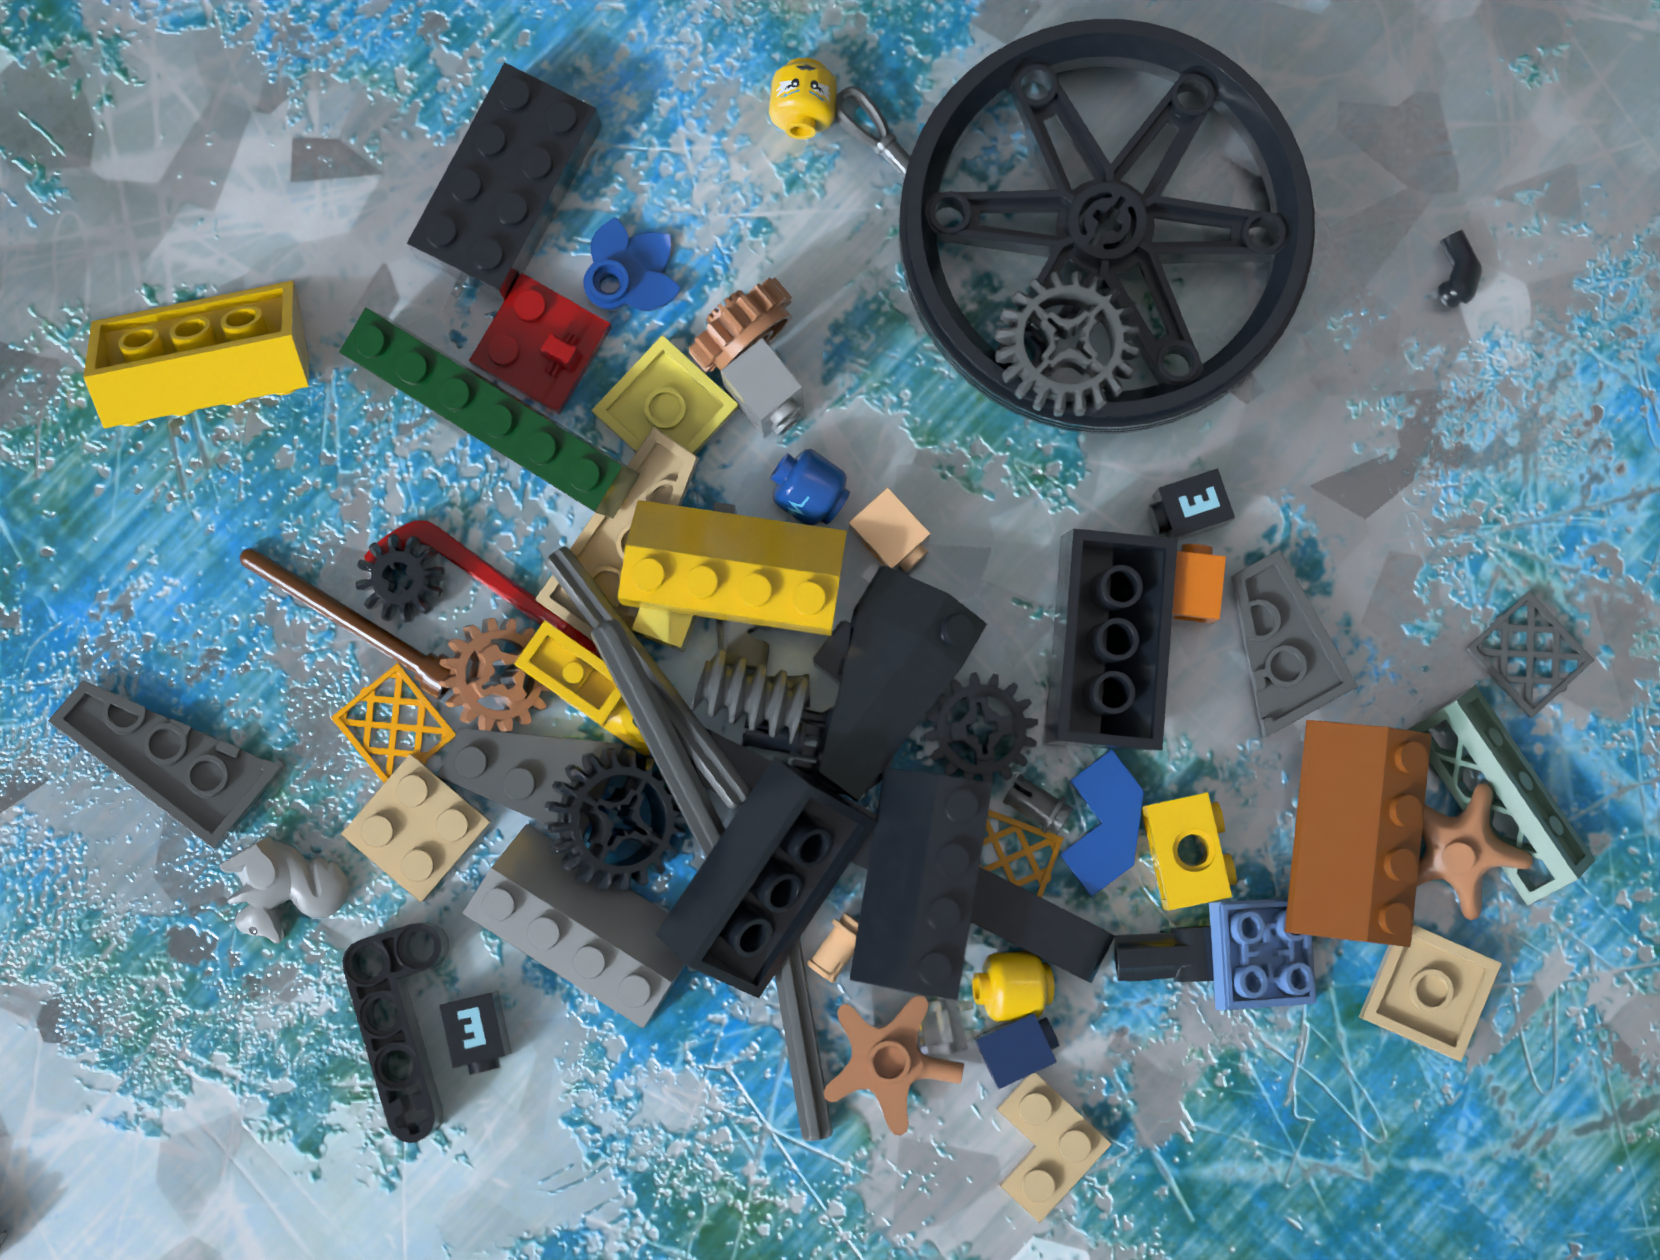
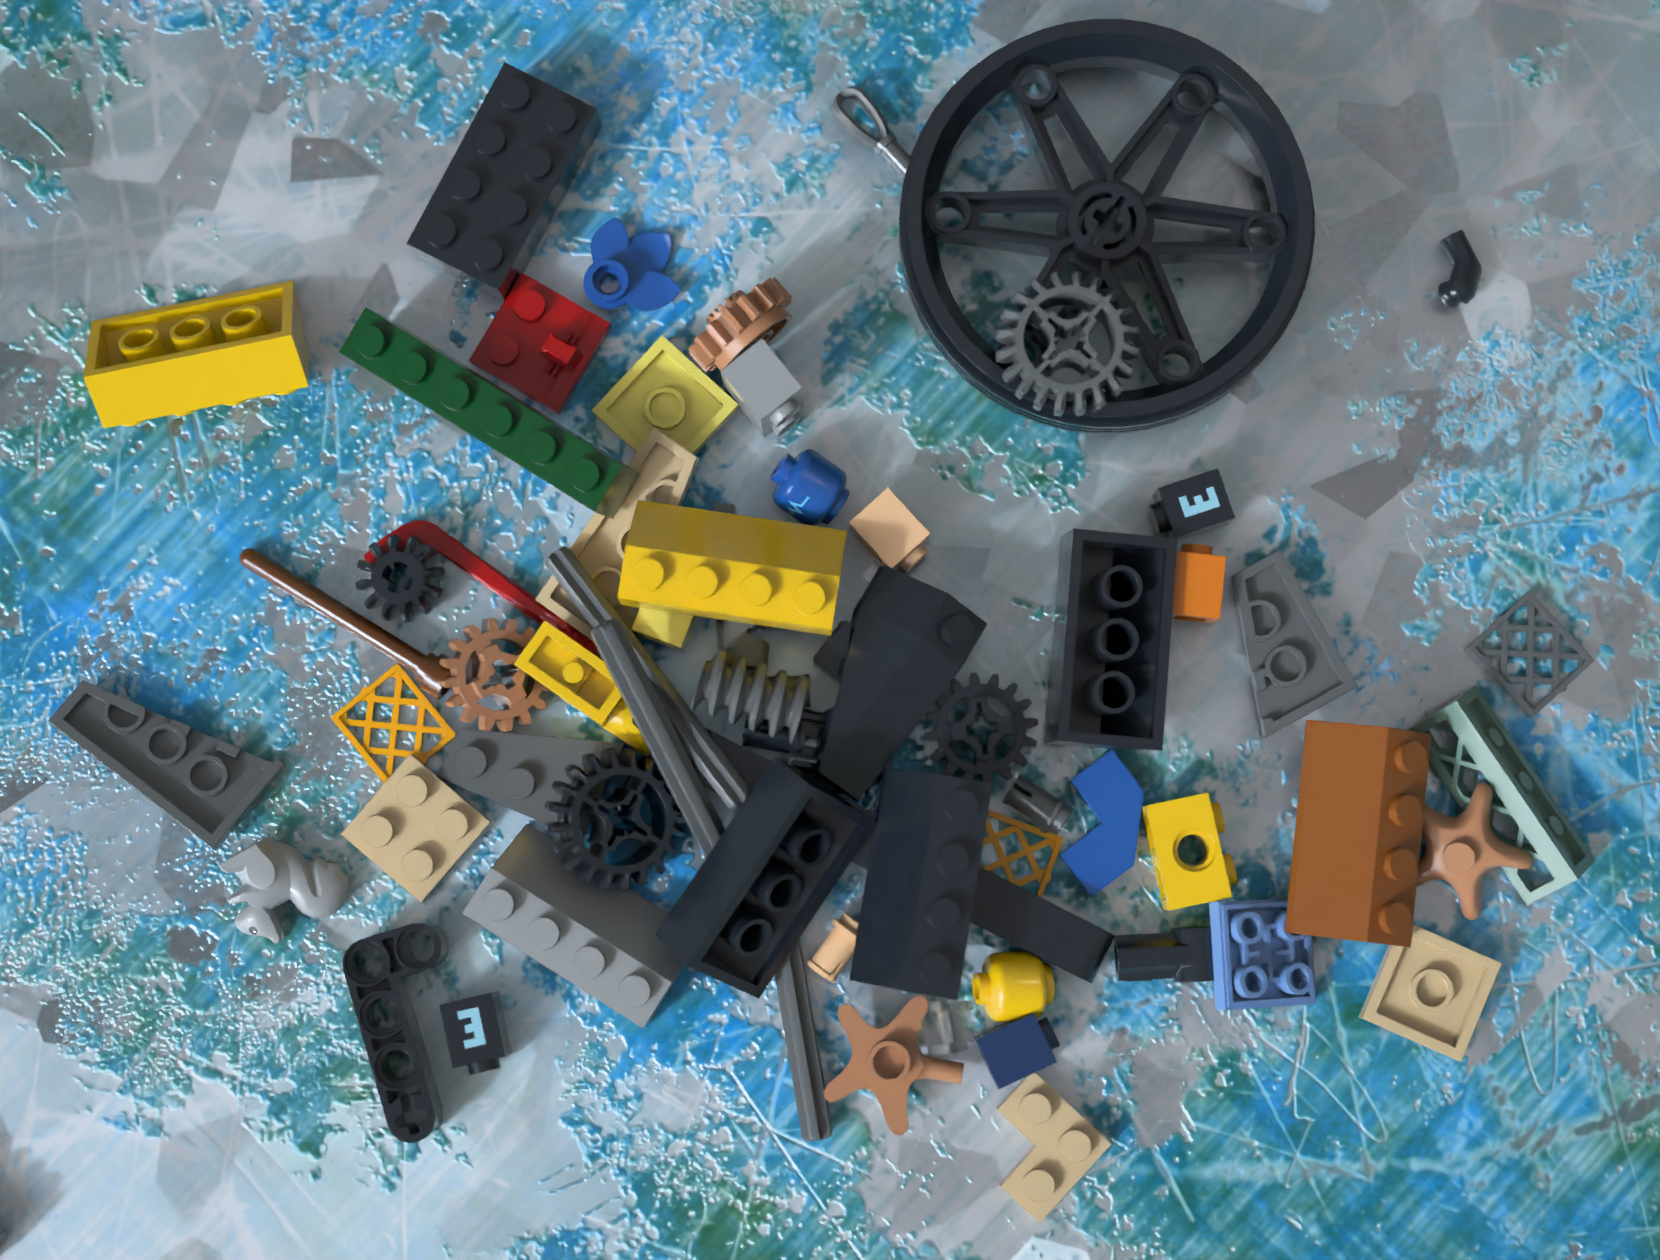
yellow head [769,58,838,139] -> none

